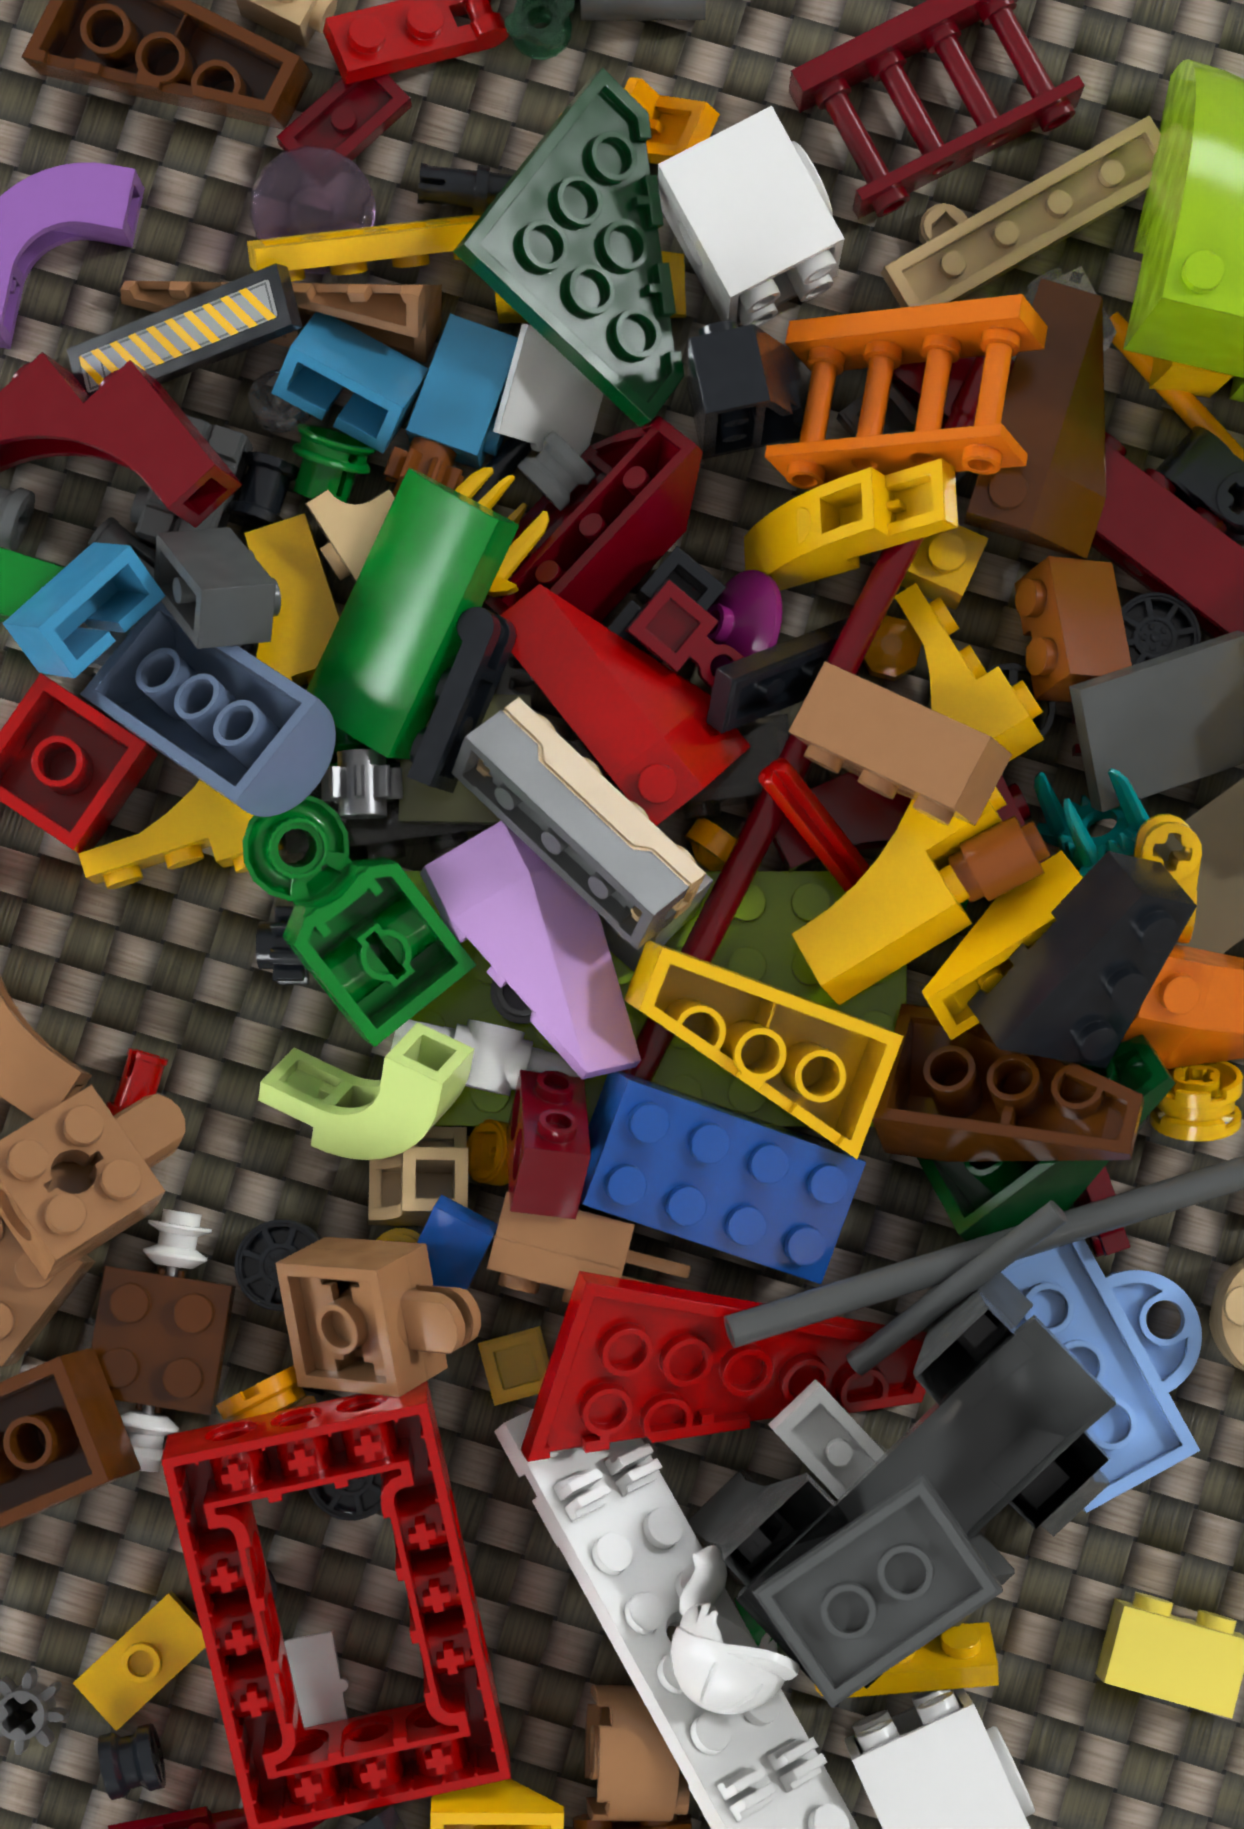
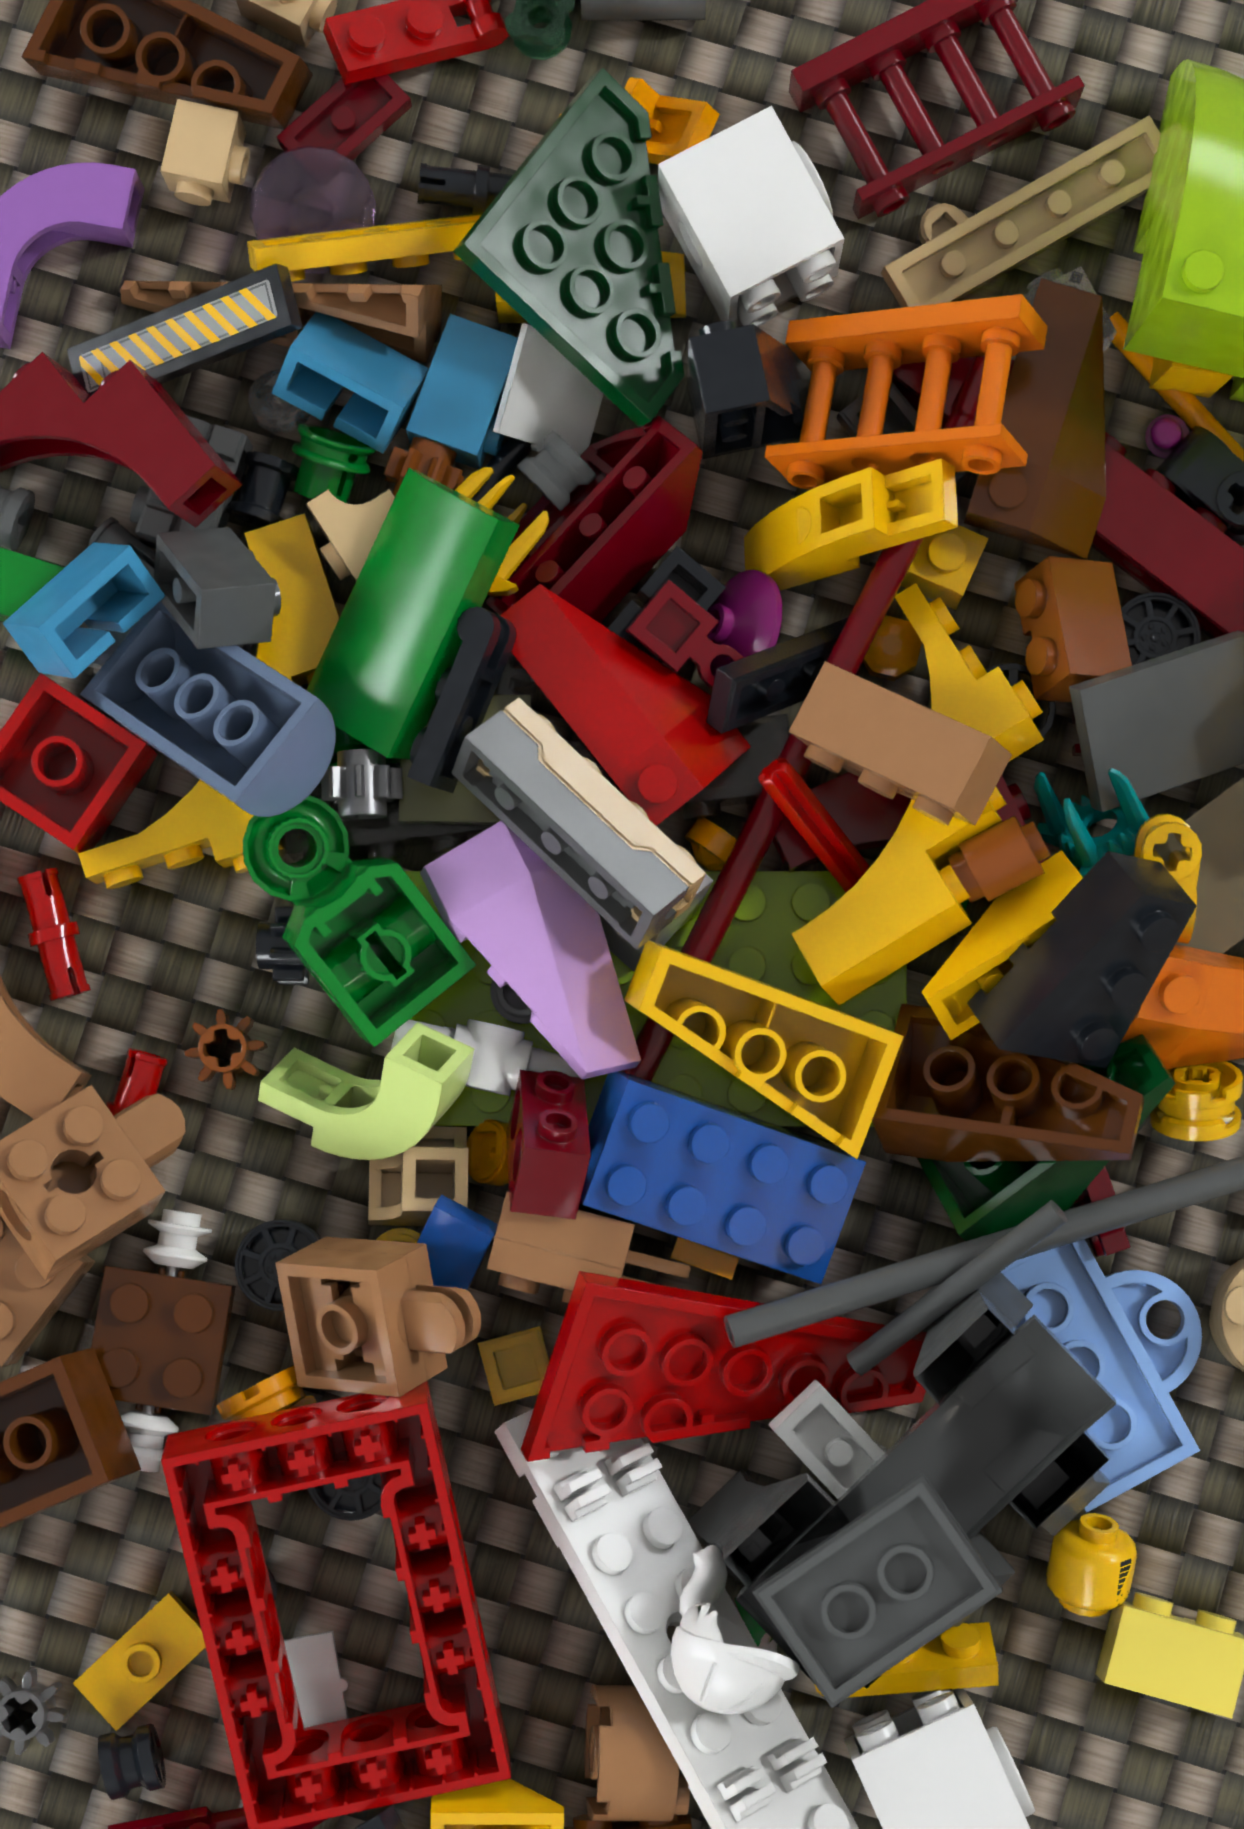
none -> red pin [17,867,91,1001]
none -> tan brick [160,99,250,206]
none -> dark orange gear [184,1009,268,1090]
none -> light orange tile [670,1236,739,1280]
none -> yellow head [1046,1513,1137,1617]
none -> magenta piece [1145,414,1189,459]

